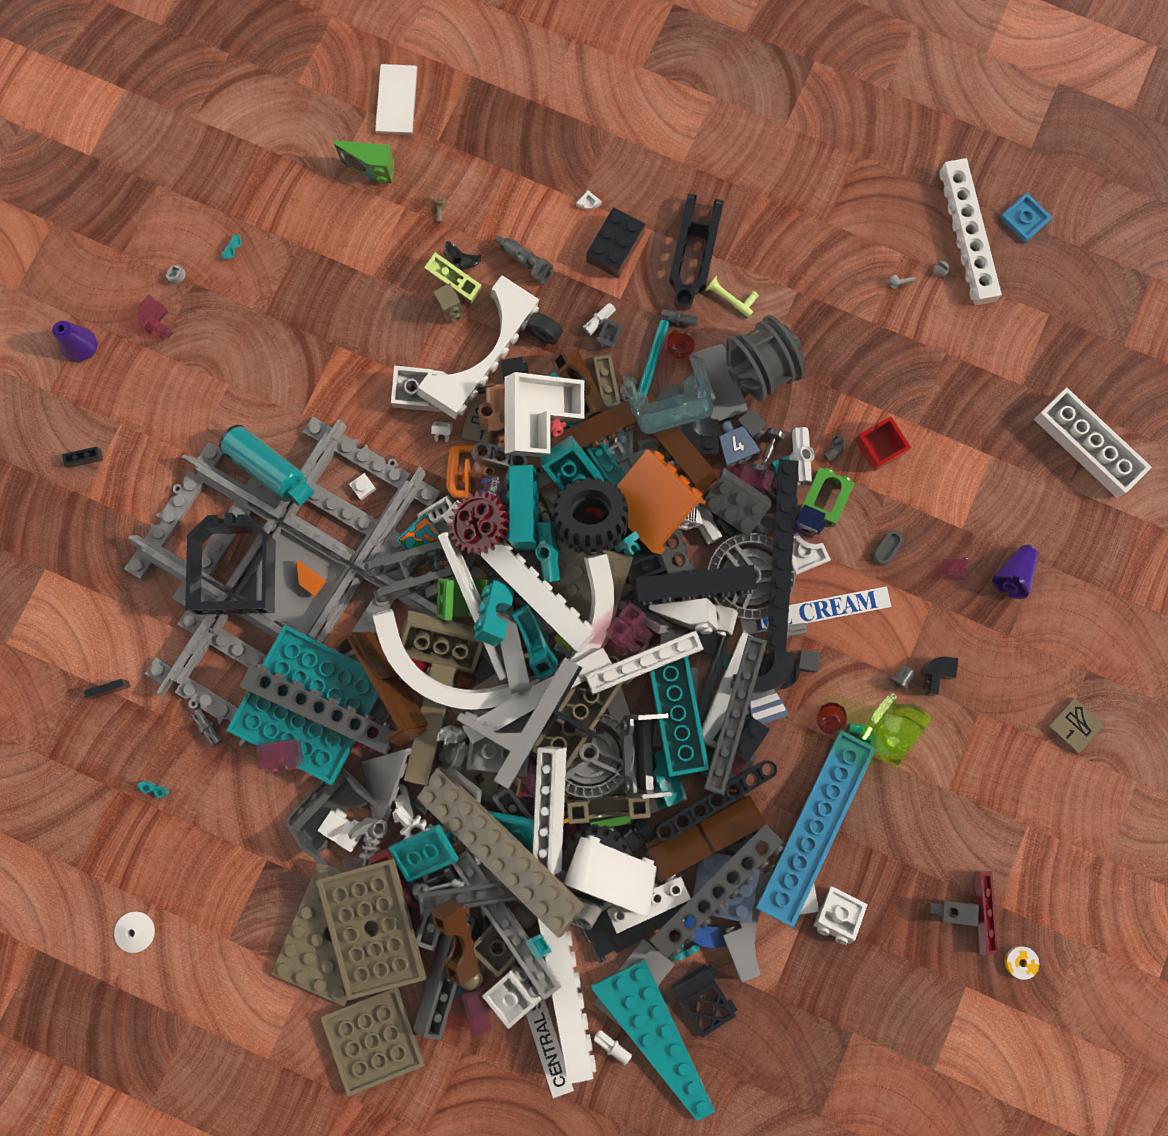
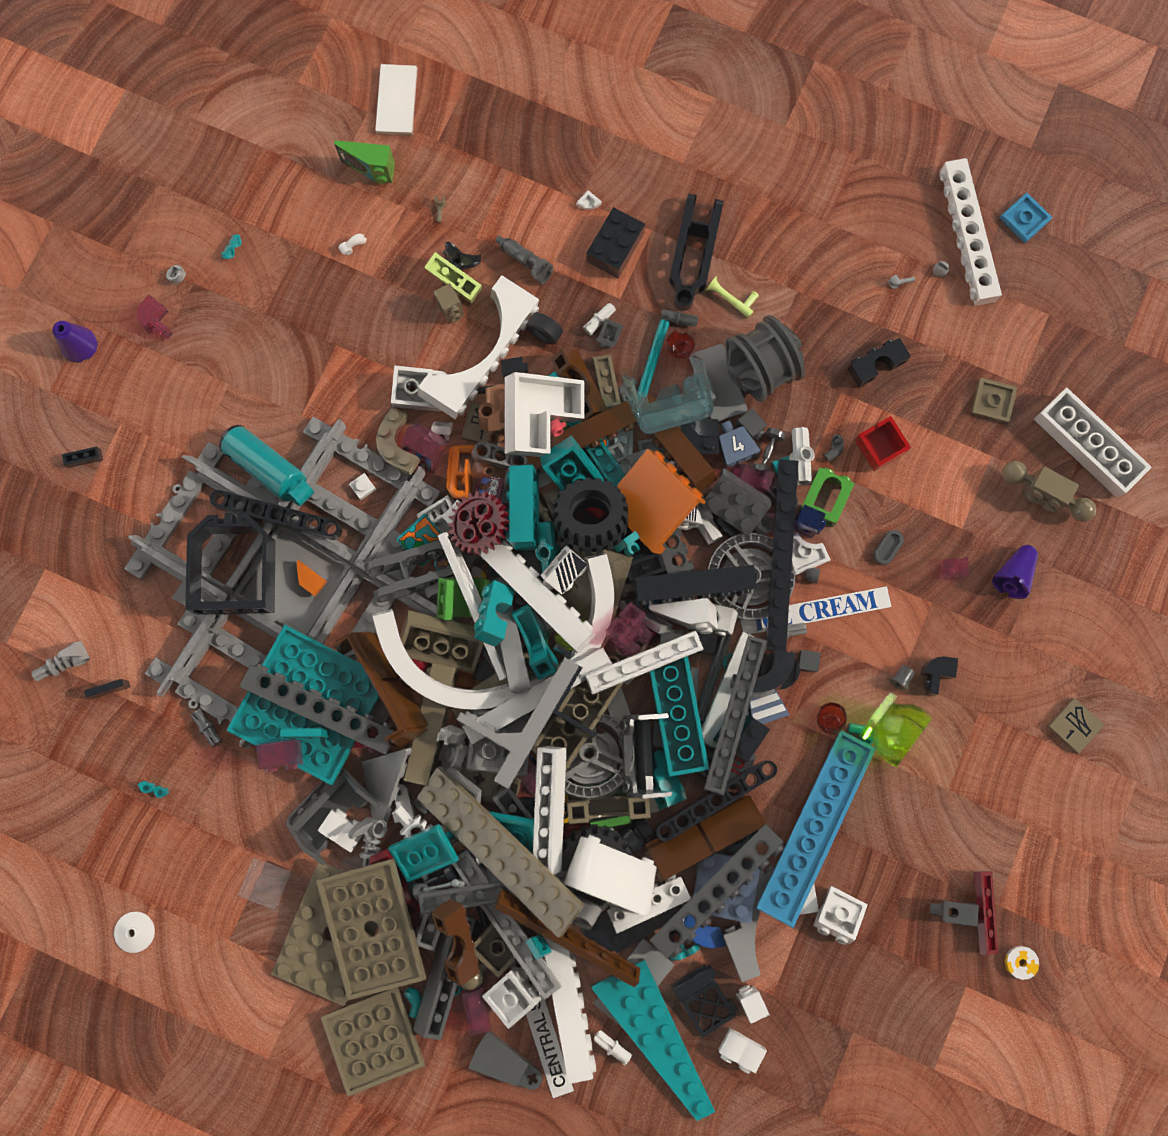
none -> light grey piece [32,641,90,681]
none -> black beam [209,490,342,540]
none -> clear plate [238,857,291,910]
none -> teal tile [280,728,329,738]
none -> white arm [339,234,367,255]
none -> dark tan plate [376,407,421,476]
none -> clear pink slope [401,423,449,474]
none -> teal arm [404,987,422,1018]
none -> dark grey piece [468,1029,543,1090]
none -> reddish brown plate [495,889,640,988]
none -> brick [541,546,588,594]
none -> white brick [718,1028,767,1074]
none -> white brick [736,985,770,1024]
none -> dark grey hinge [806,568,820,584]
none -> black arch [848,338,911,388]
none -> dark tan tile [971,378,1017,424]
none -> dark tan brick [1002,461,1097,522]

